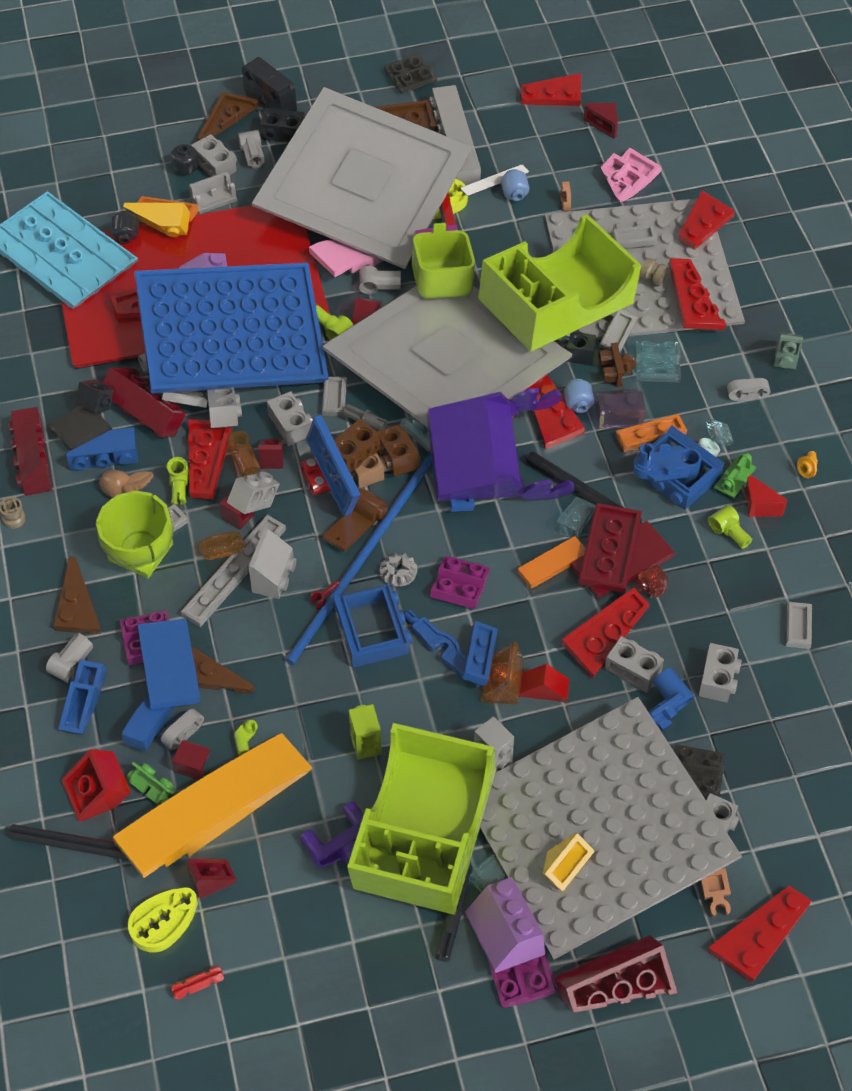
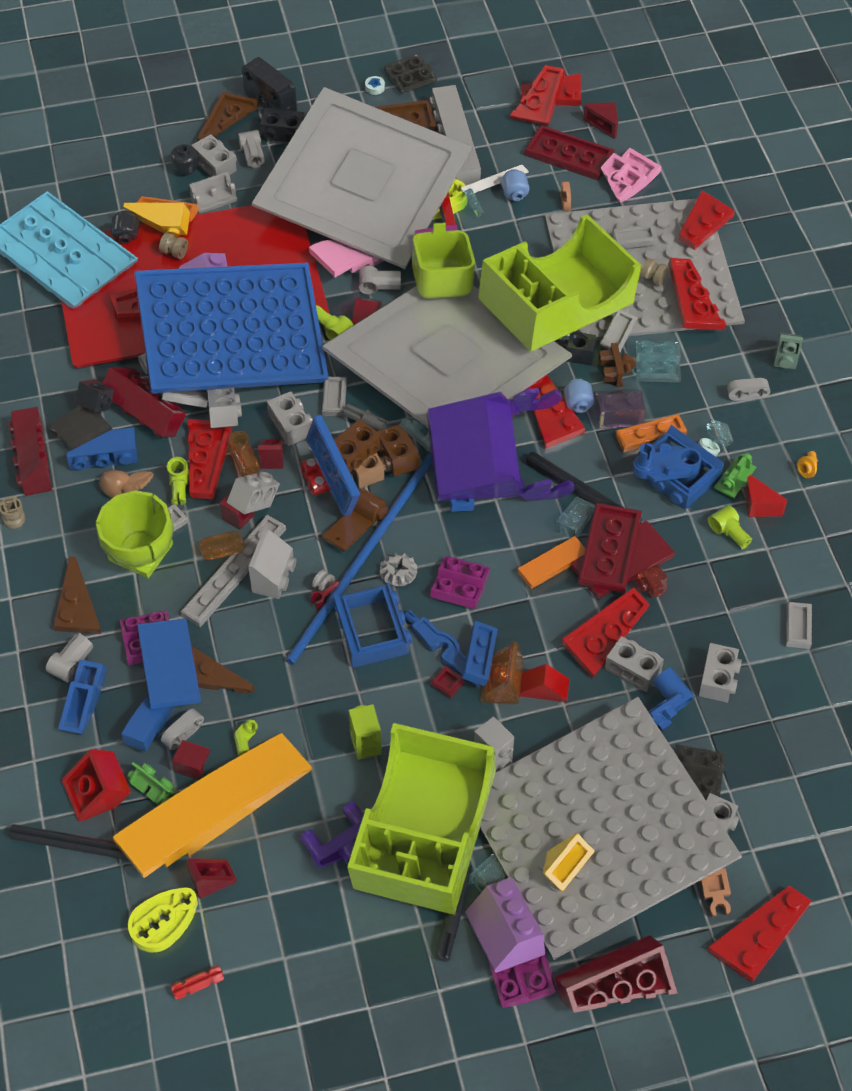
none -> dark tan wheel [159,233,188,259]
none -> light grey bush [312,570,335,592]
none -> light aqua tile [365,76,385,95]
none -> dark red tile [431,666,465,699]
none -> clear light blue tile [464,188,484,217]
none -> red wing [510,65,565,126]
none -> dark red tile [524,125,615,181]

